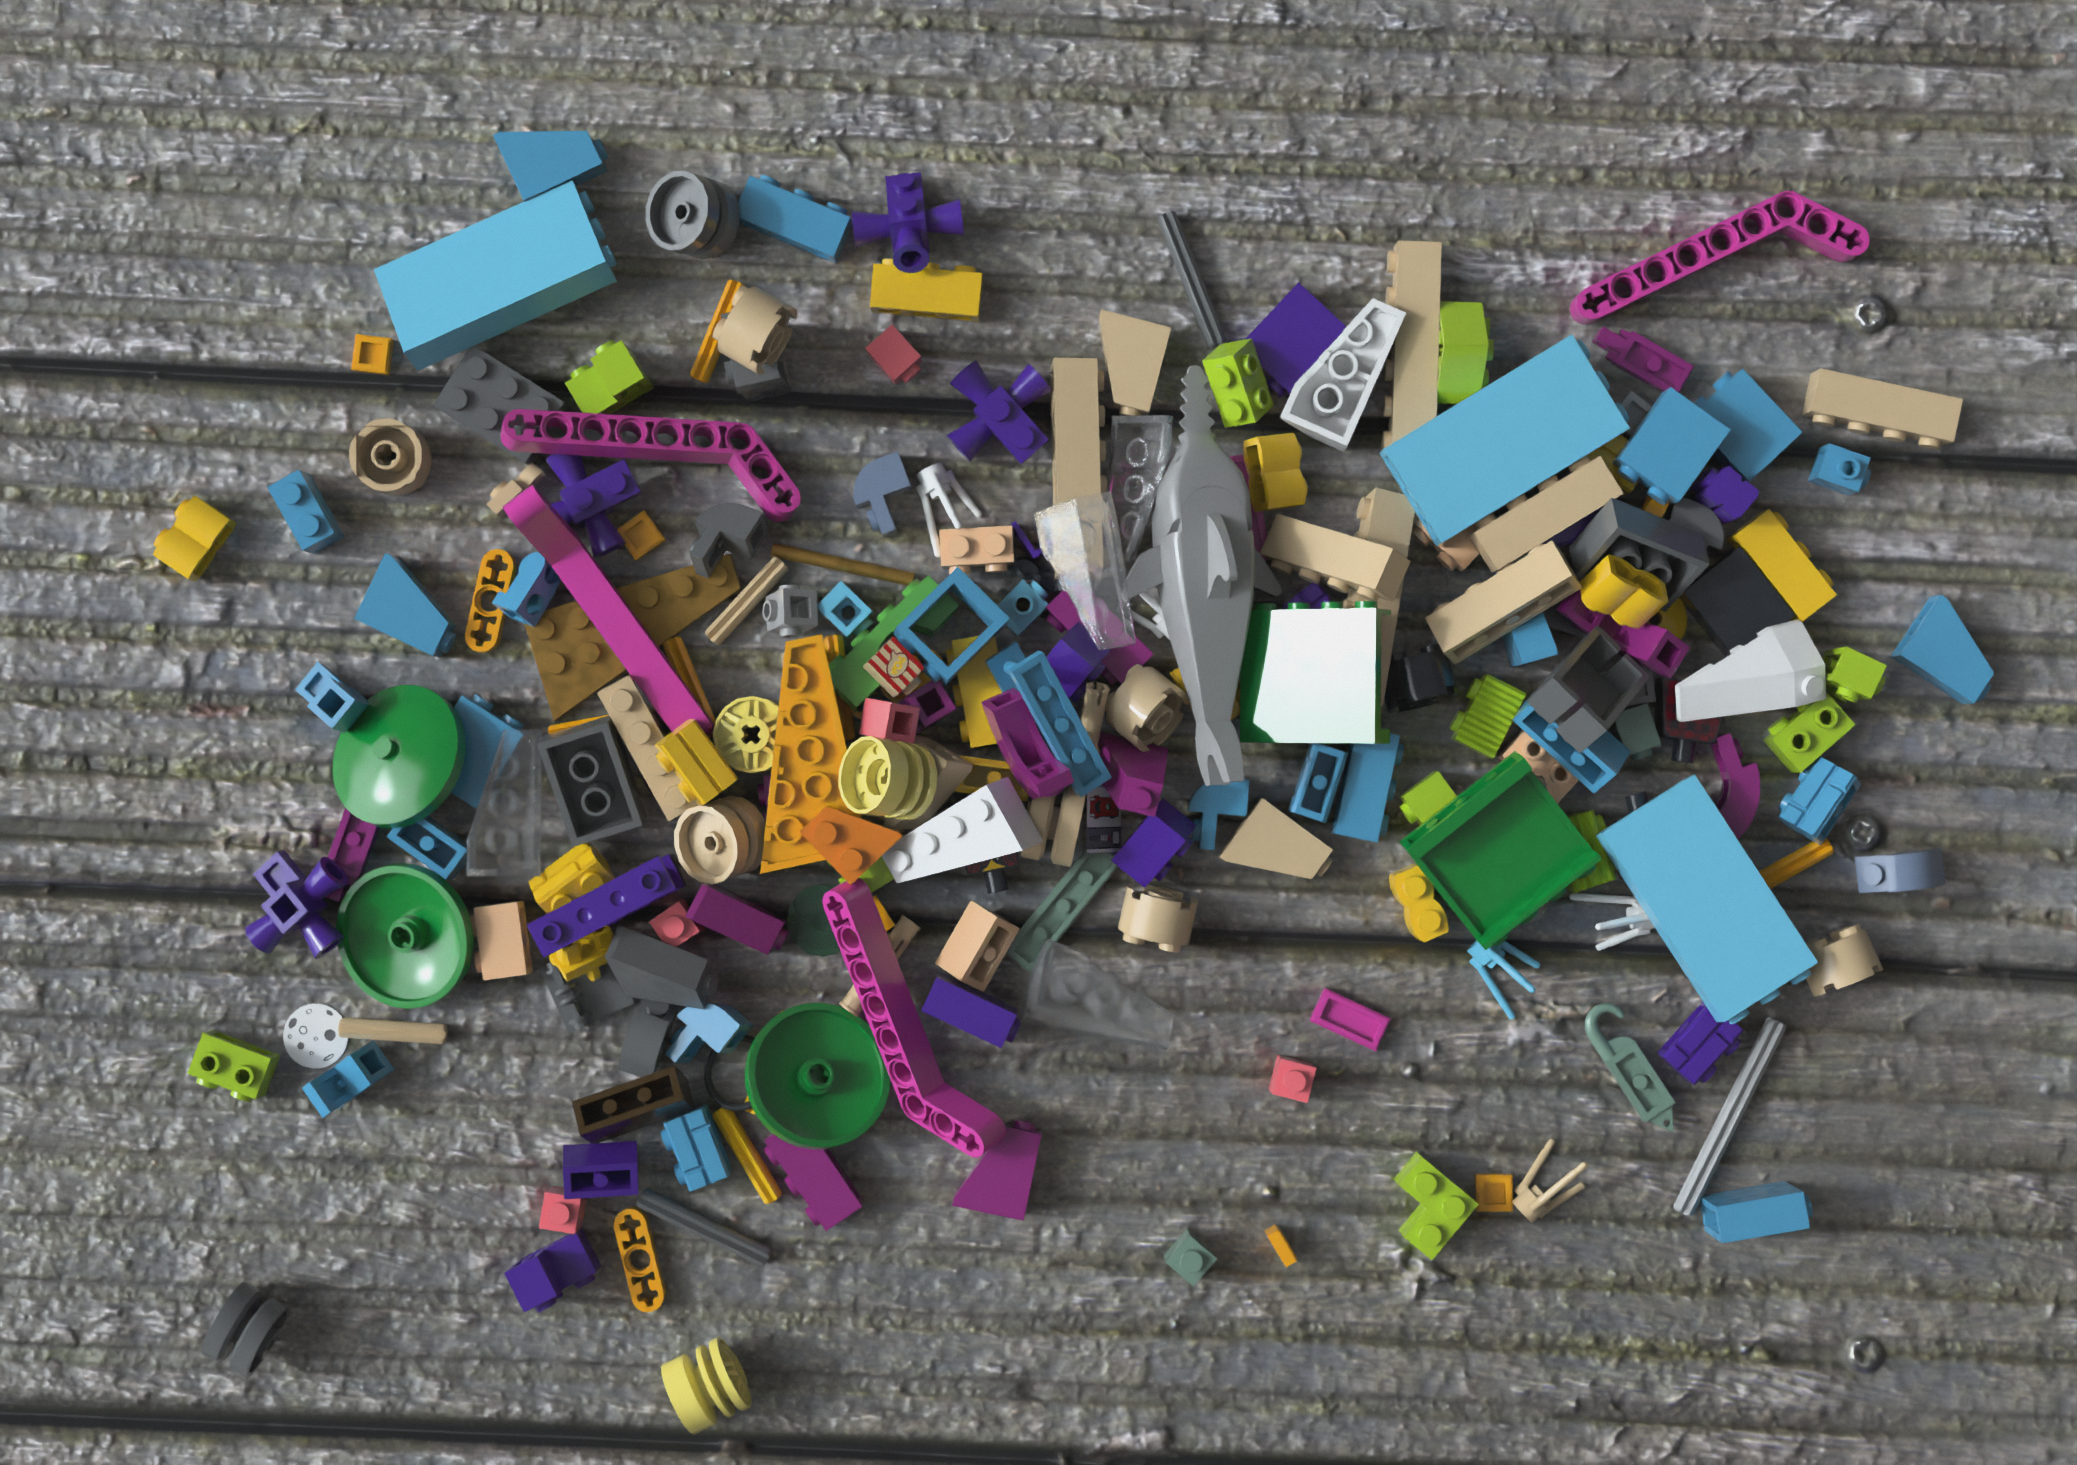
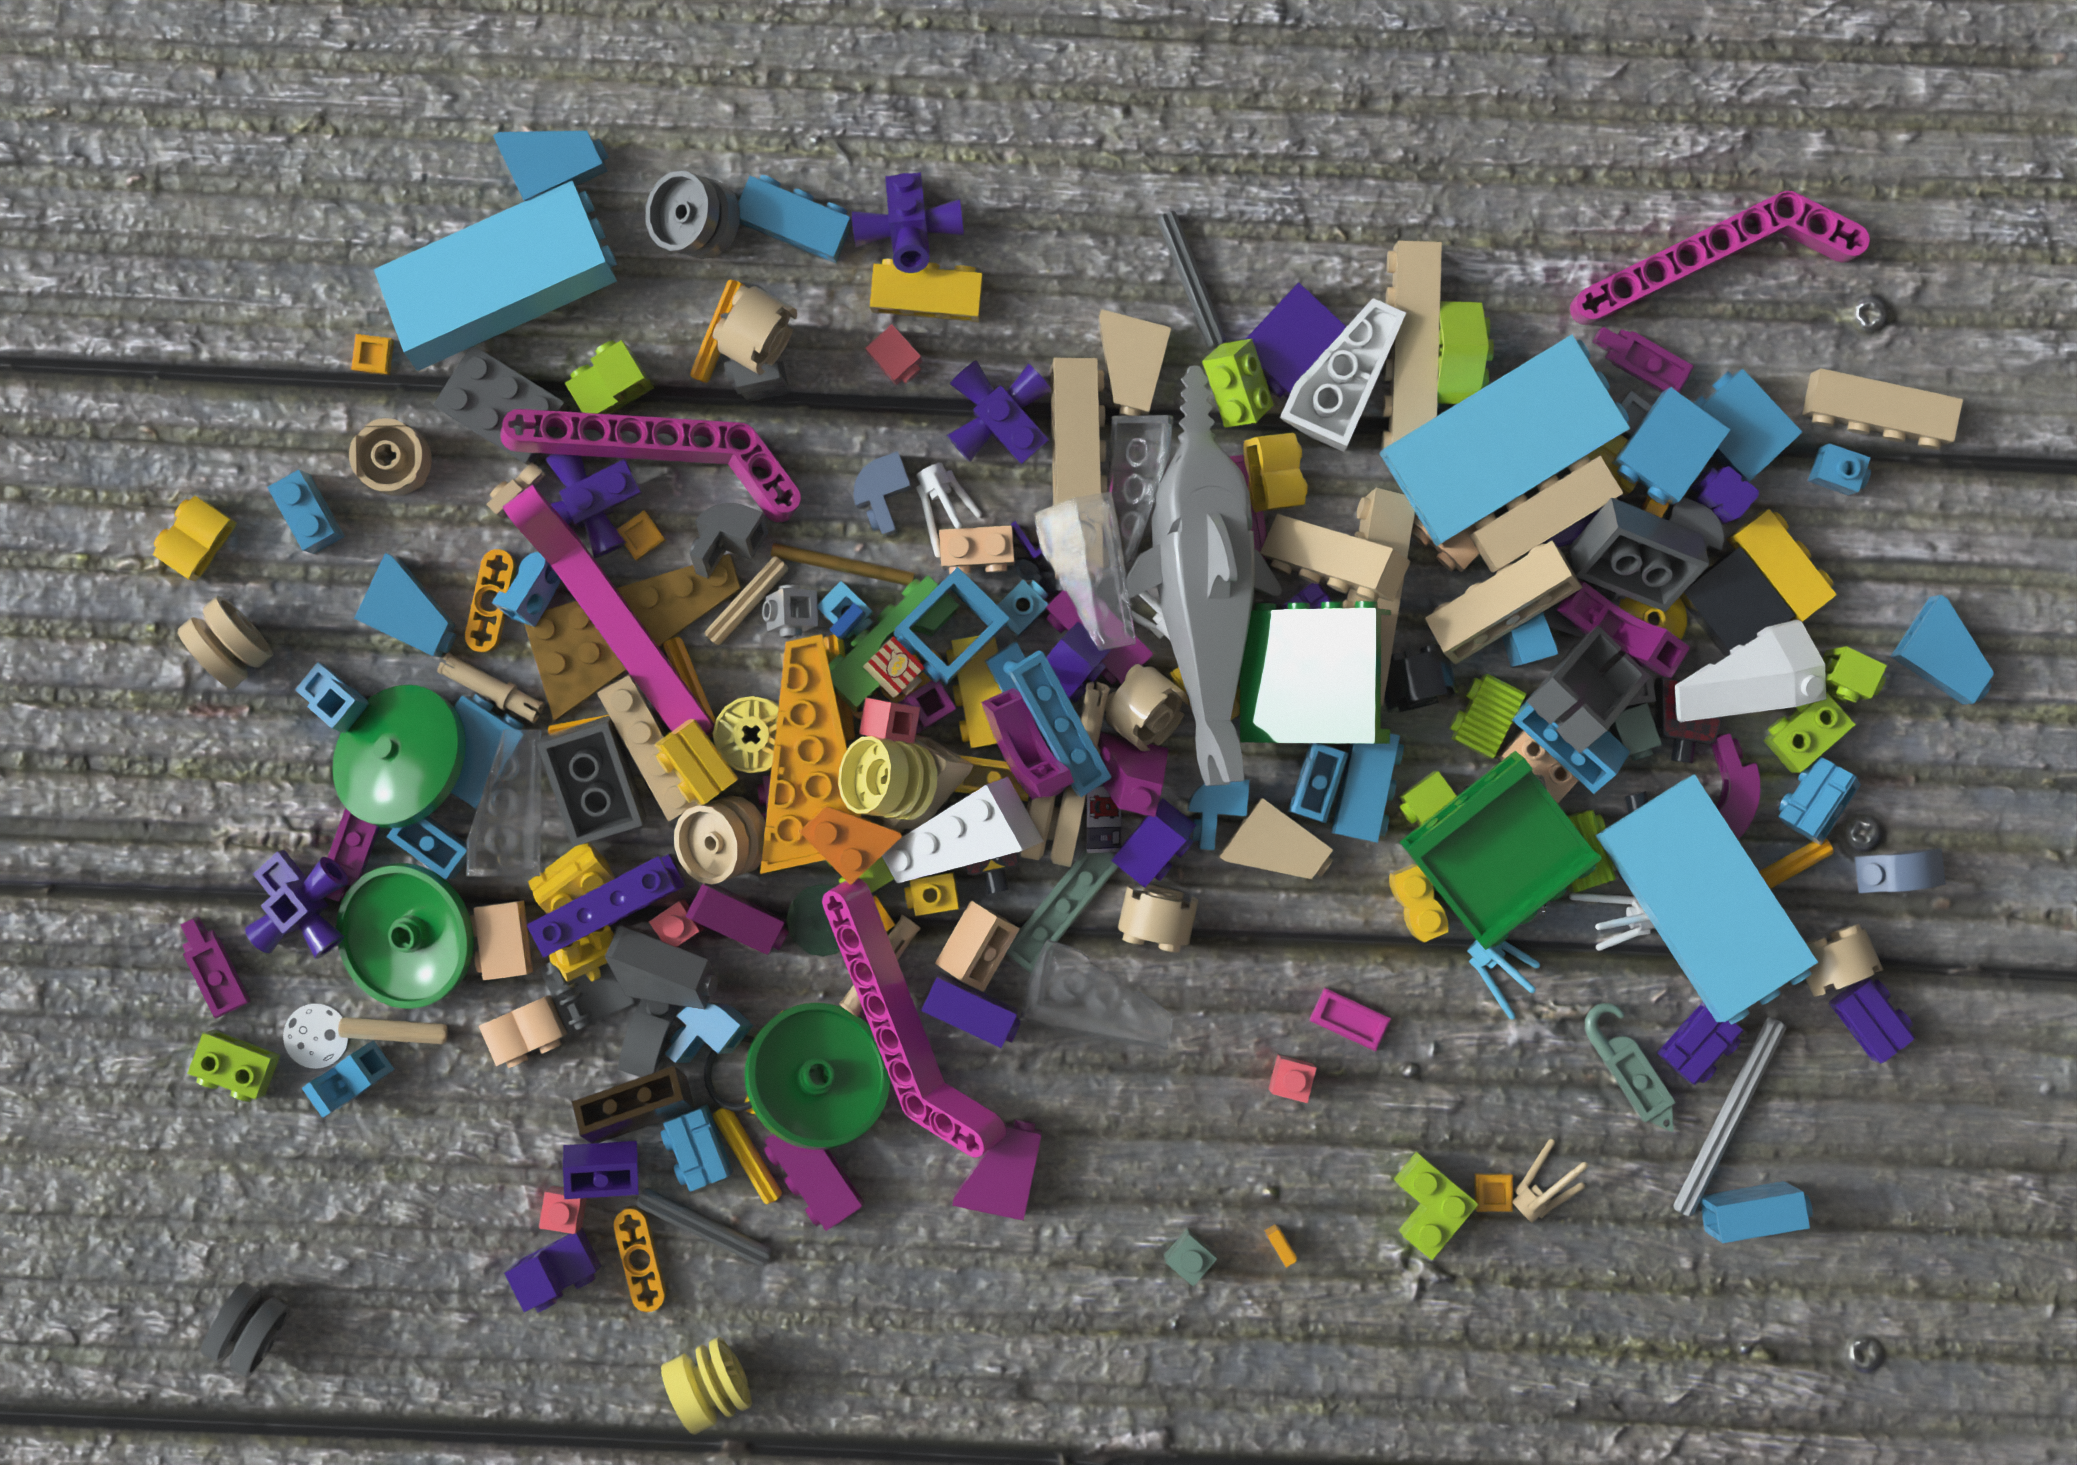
yellow brick [1580,555,1669,629] -> none
none -> tan wheel [178,595,273,689]
none -> magenta hinge [180,917,251,1019]
none -> tan pin [437,652,545,723]
none -> light nougat brick [479,995,567,1068]
none -> blue tile [829,603,866,640]
none -> yellow brick [904,872,960,916]
none -> dark purple brick [1828,978,1915,1064]

